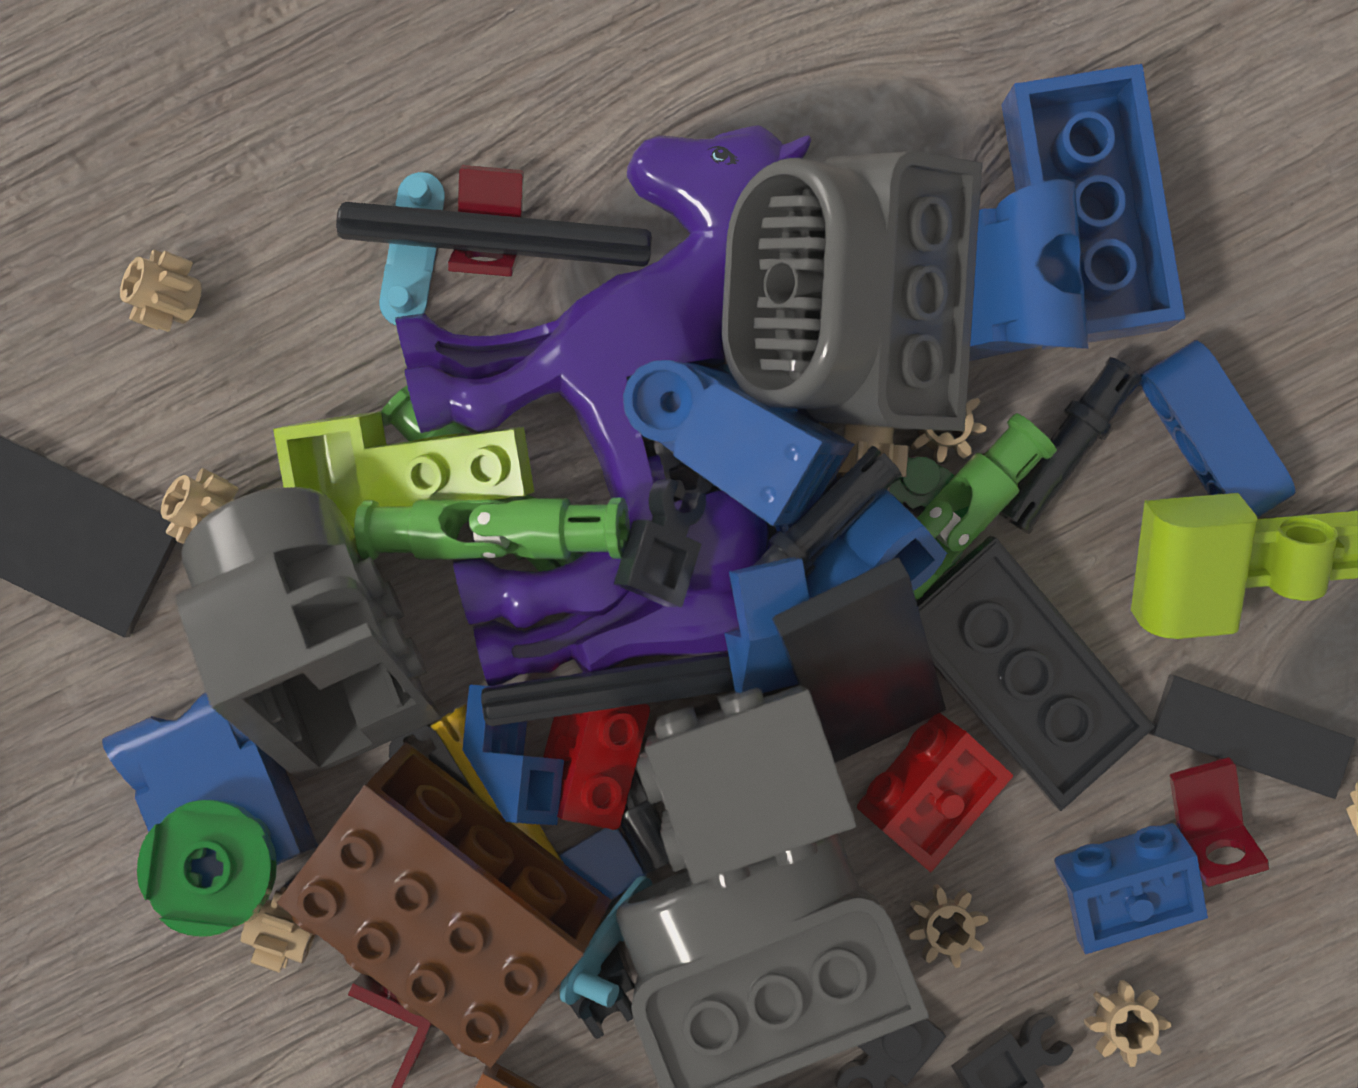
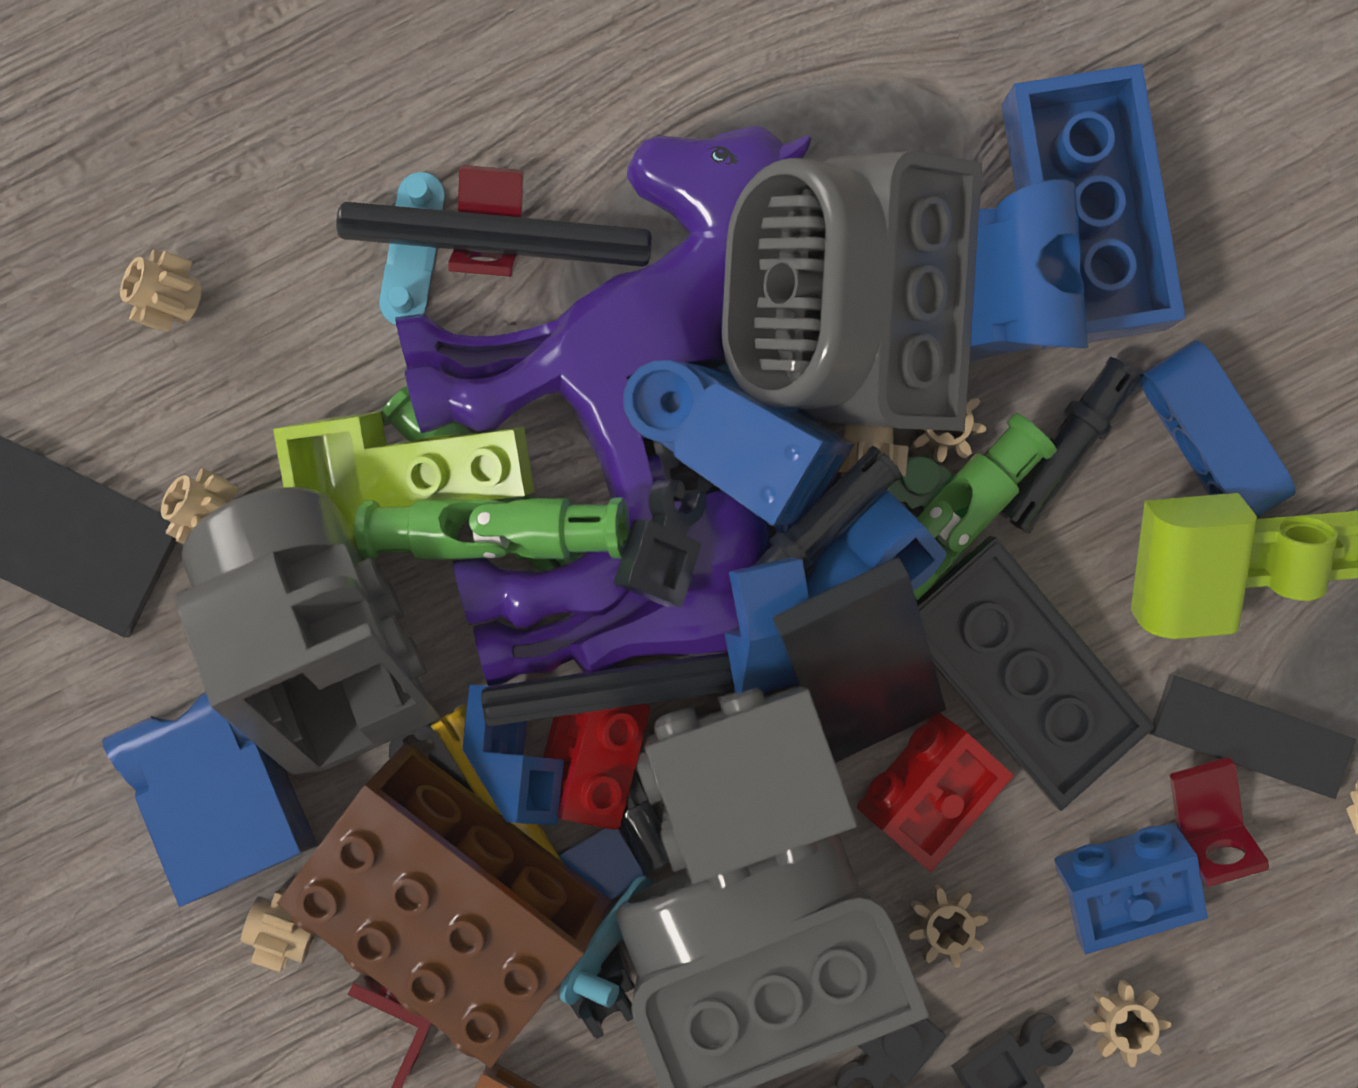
green plate [137,800,277,937] -> none

